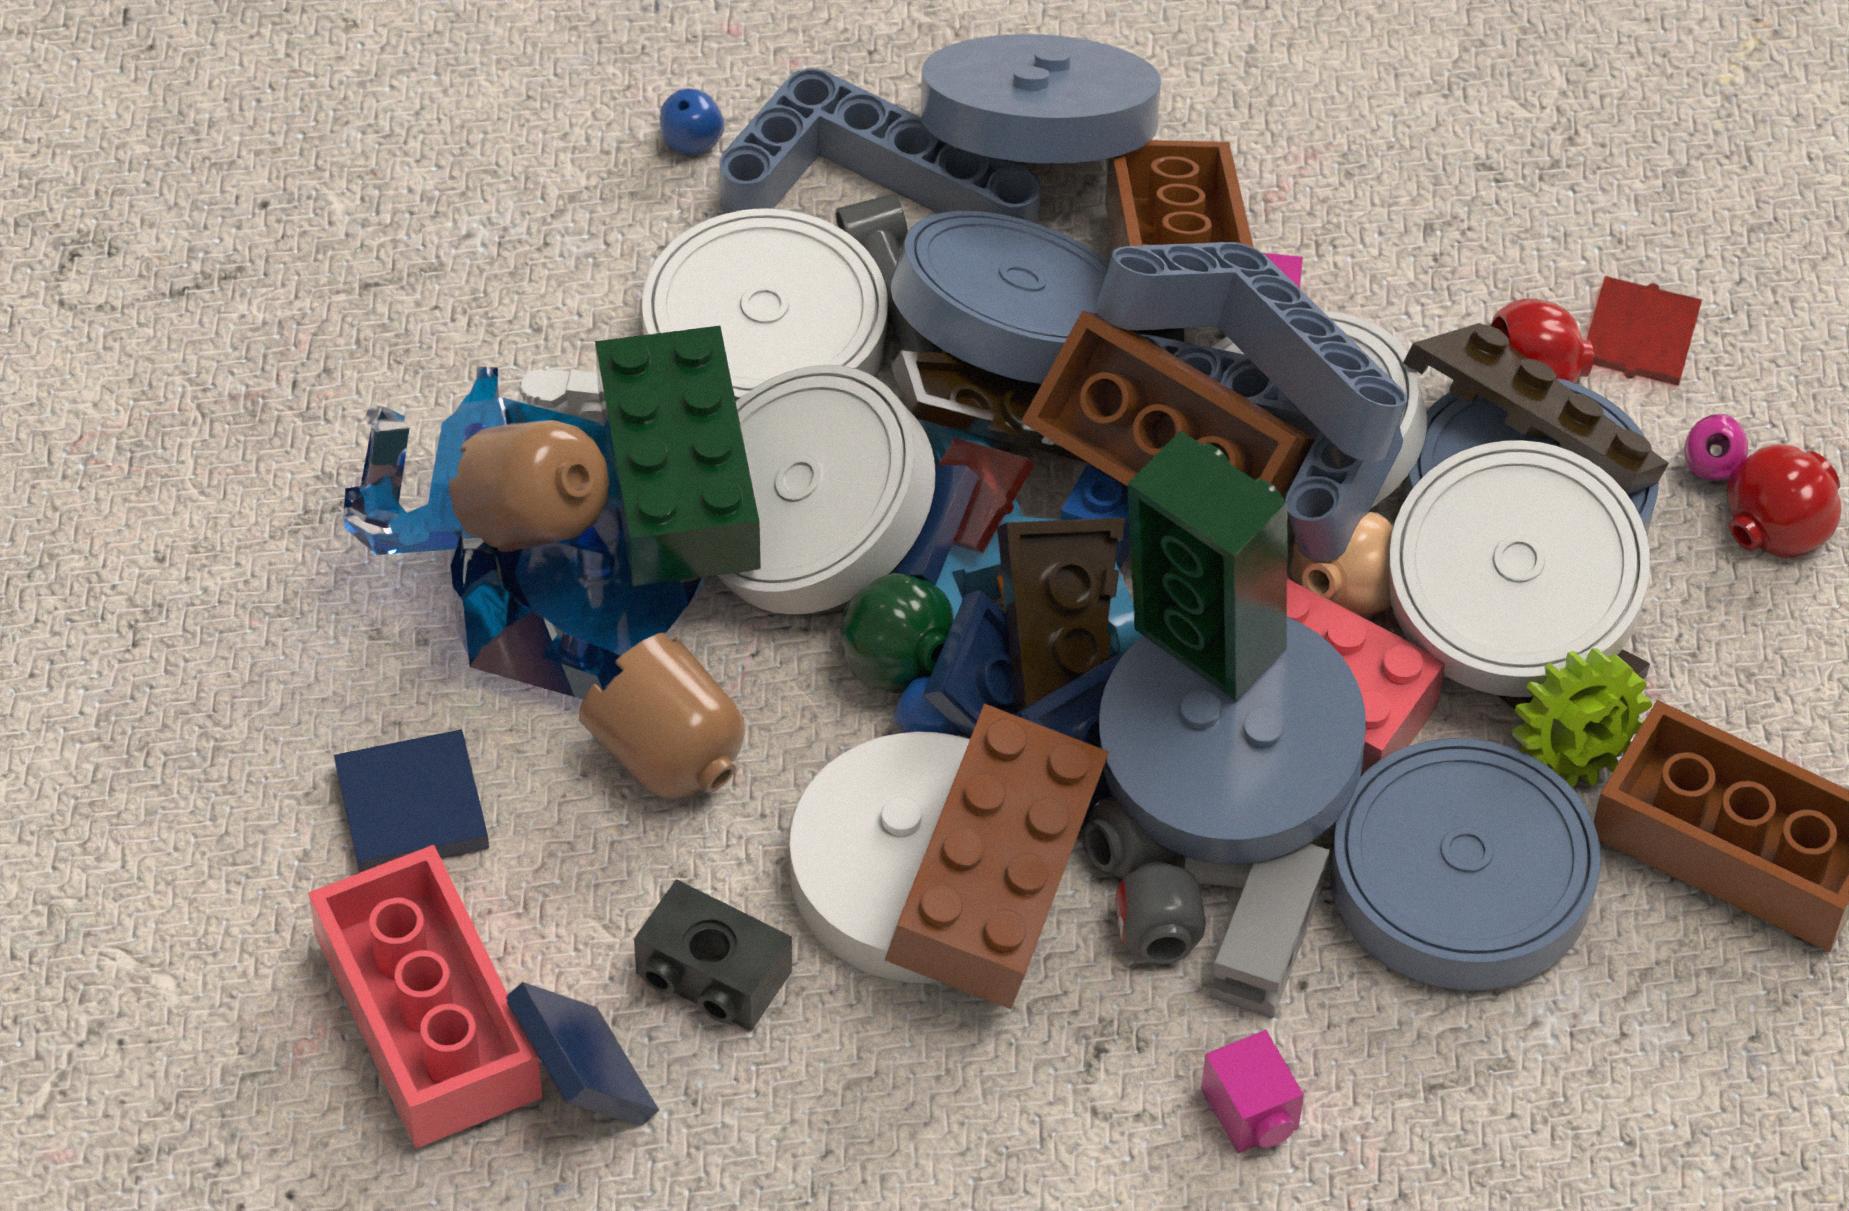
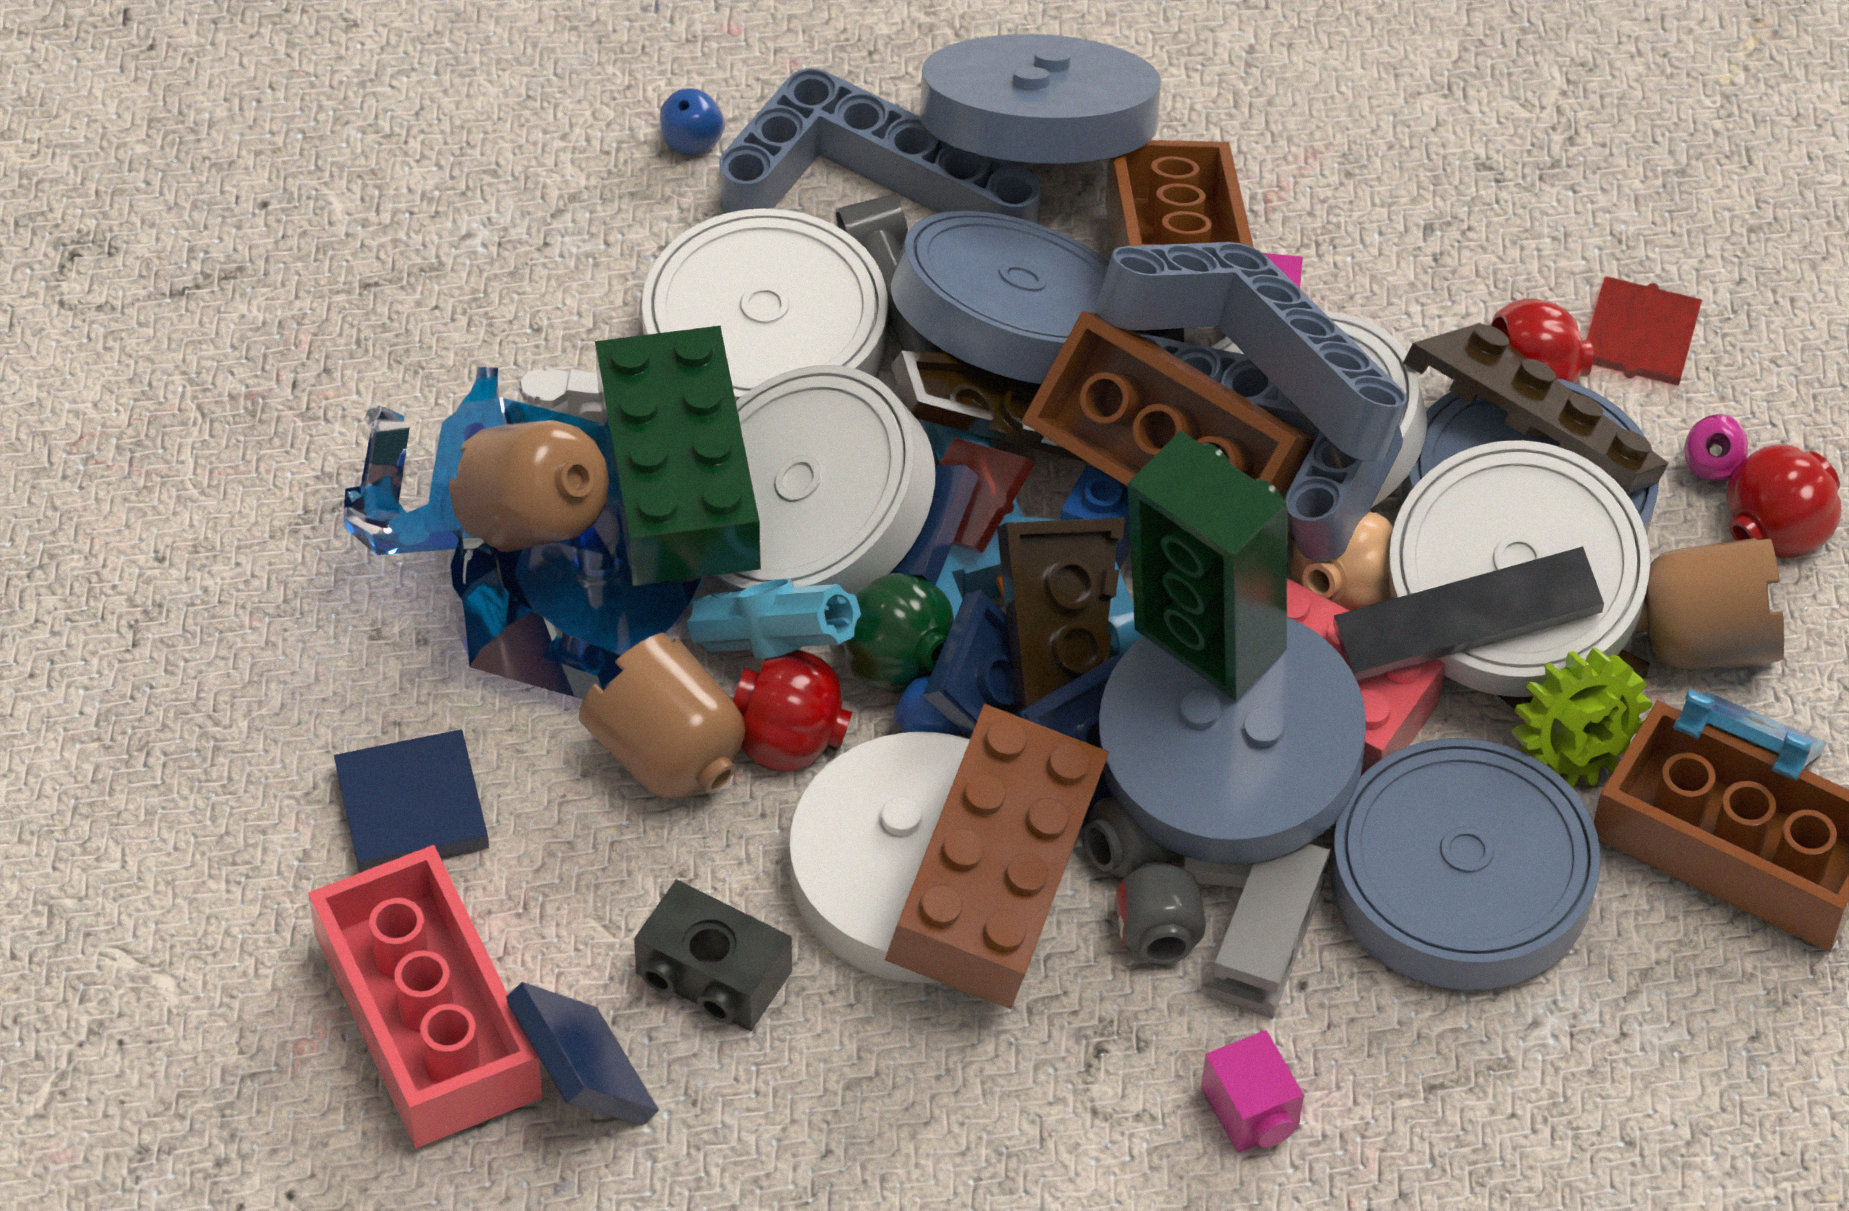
none -> medium azure piece [686,578,861,659]
none -> red plant [733,649,853,772]
none -> black tile [1333,546,1604,681]
none -> medium nougat cylinder [1634,538,1784,670]
none -> dark azure flag [1673,689,1827,781]

